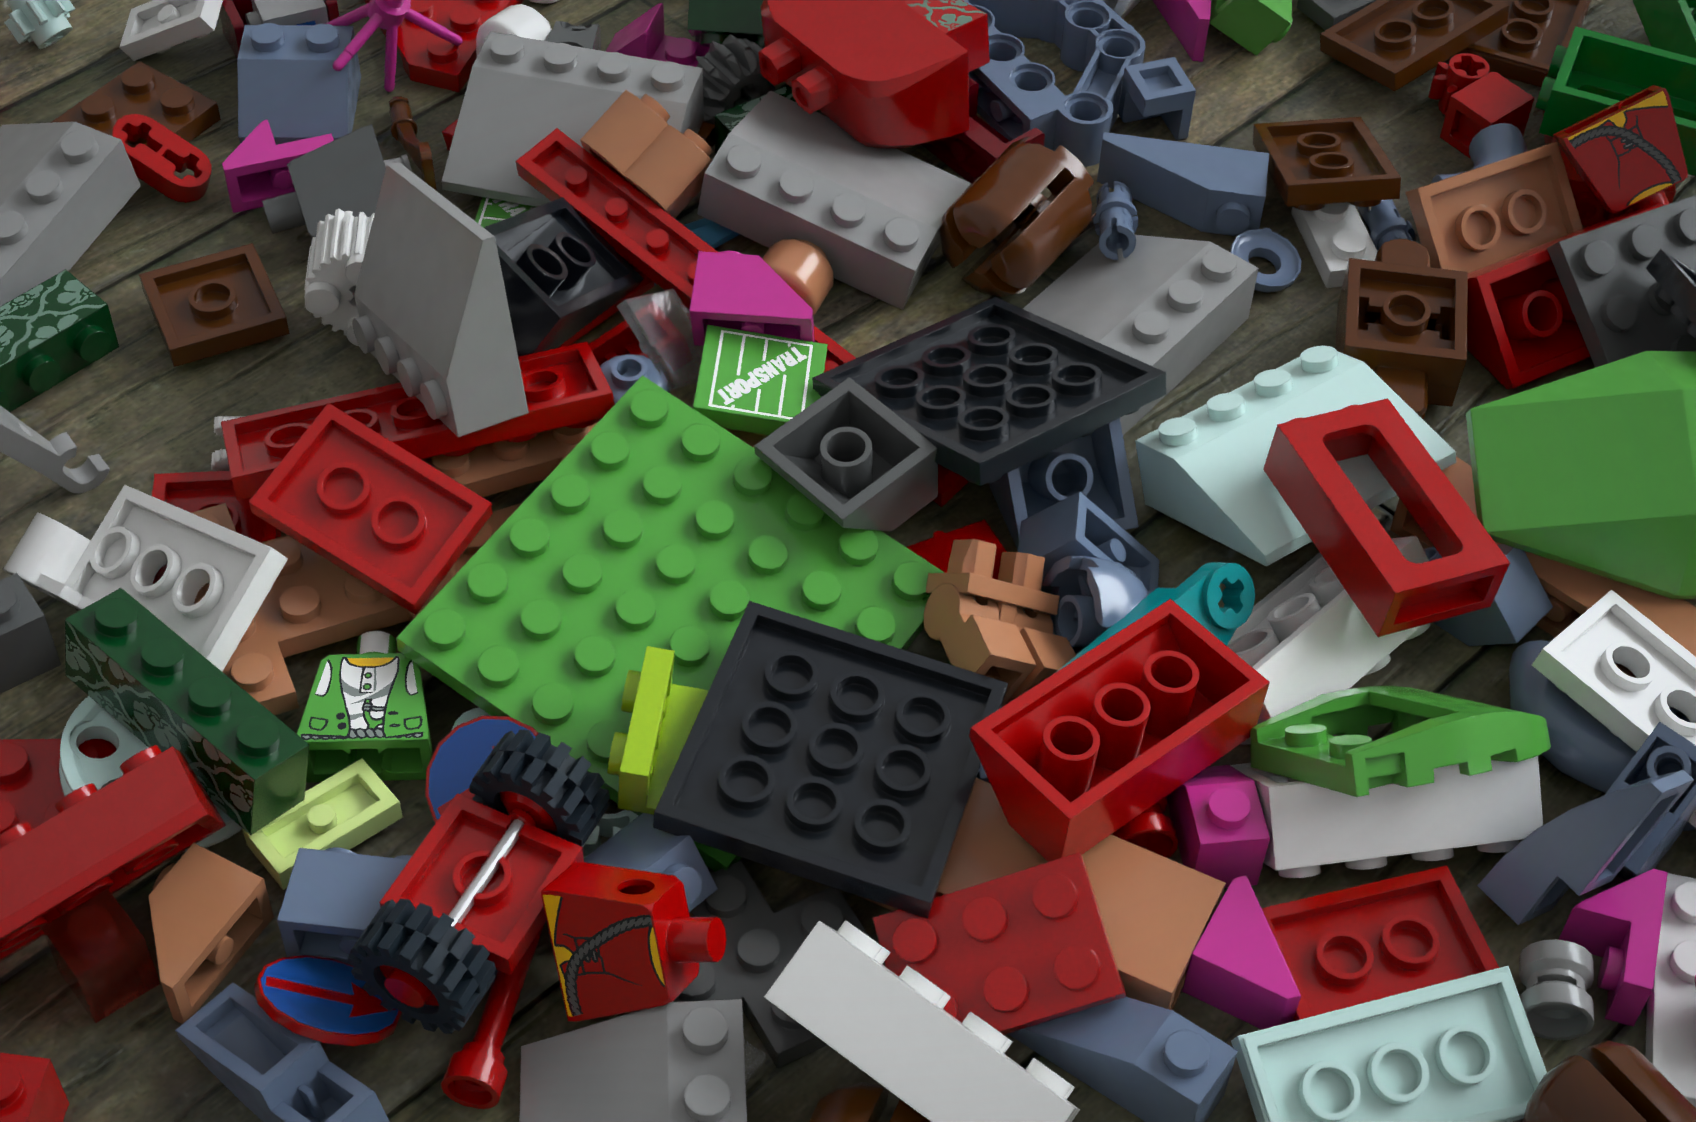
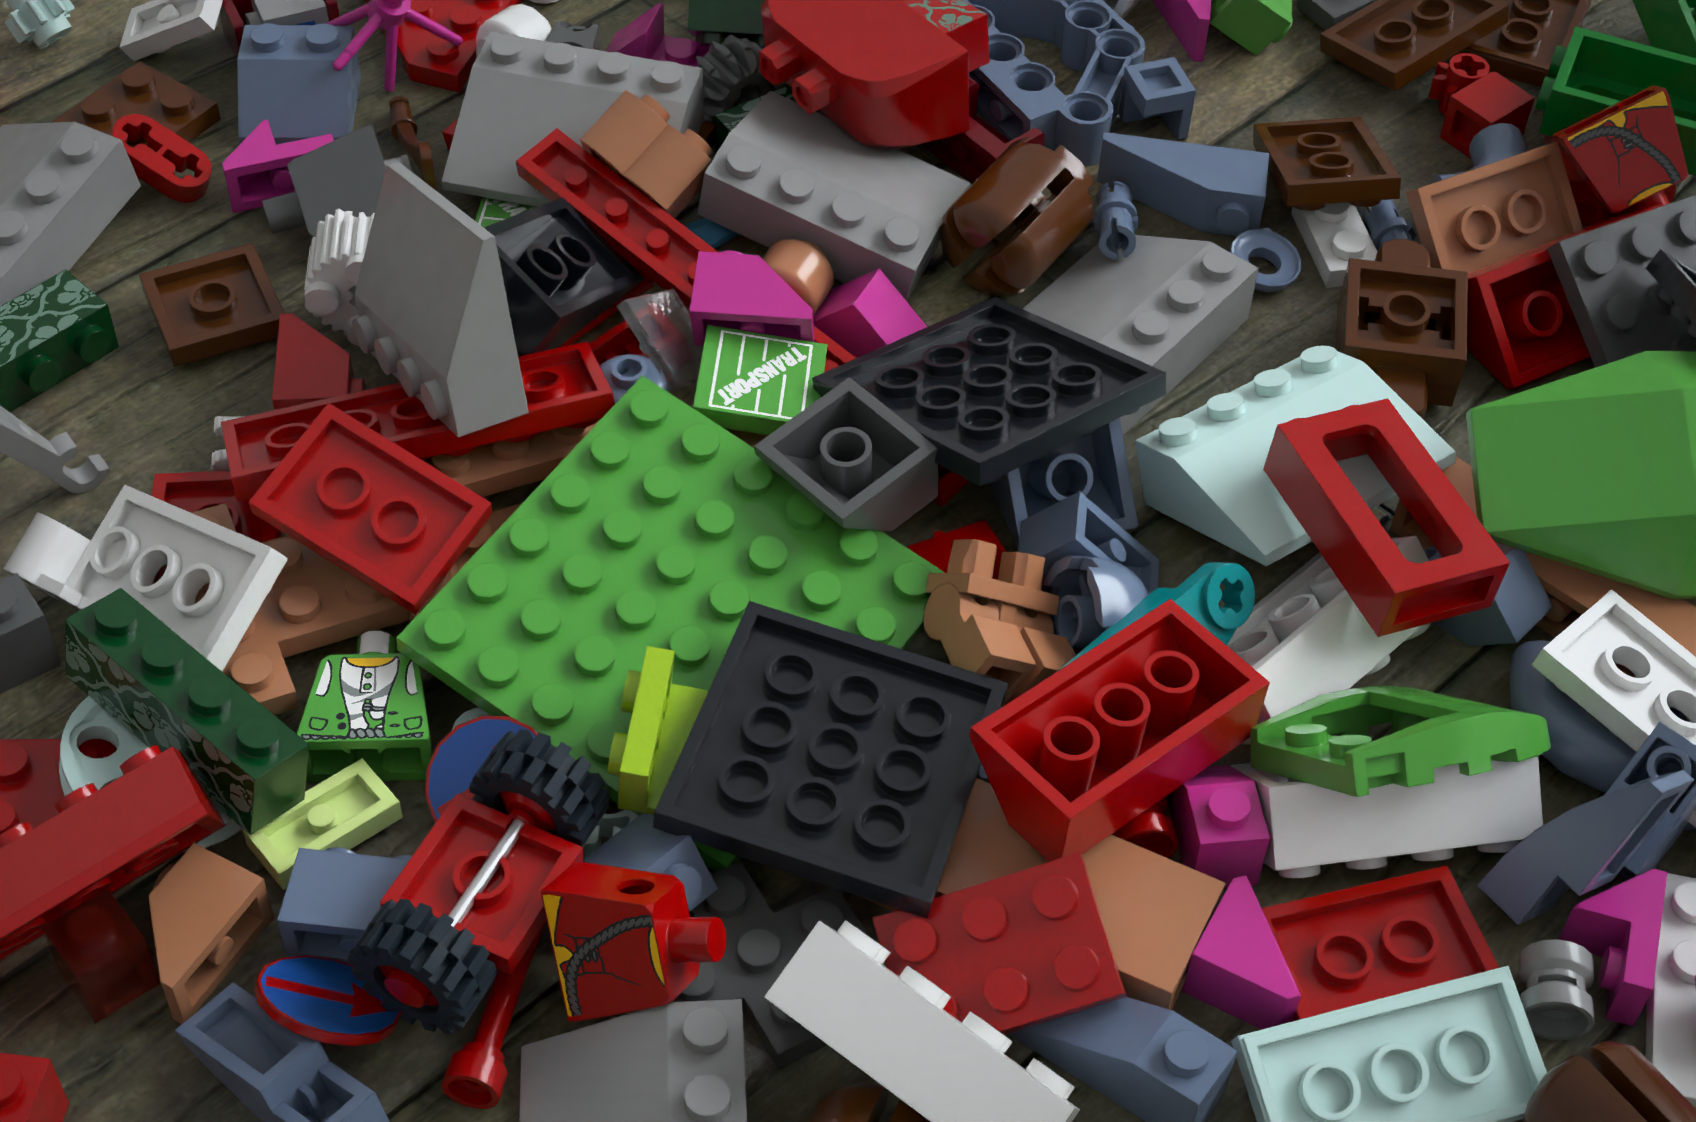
none -> red slope [272,314,366,410]
none -> dark pink slope [813,268,927,357]

